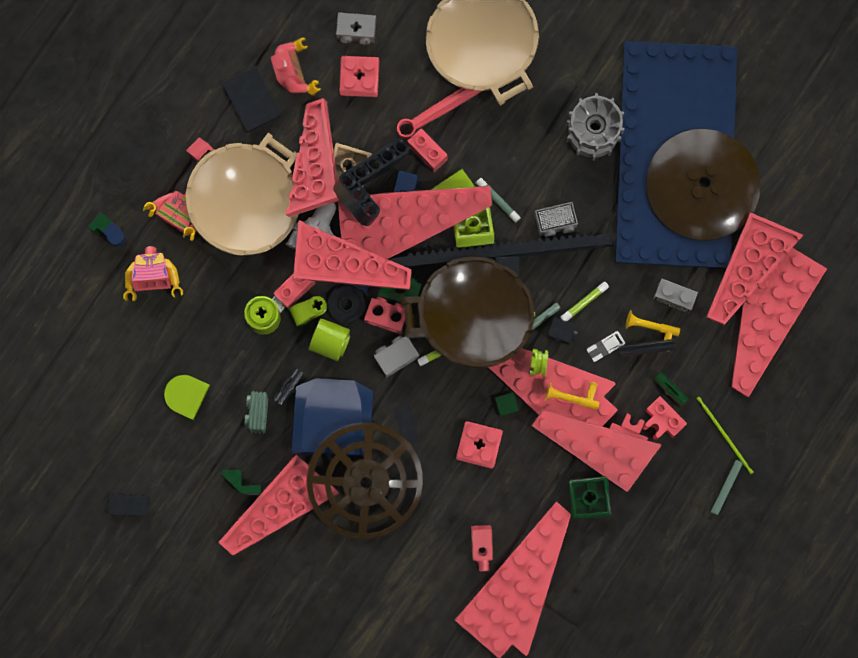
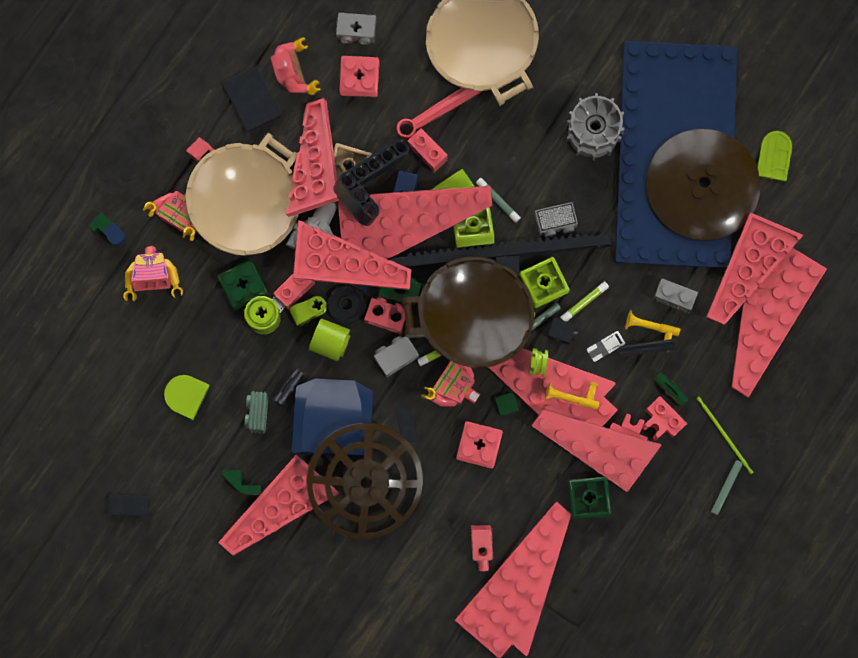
none -> dark green brick [217,259,268,310]
none -> coral torso [421,361,480,406]
none -> lime brick [519,257,570,308]
none -> lime window [758,131,792,182]

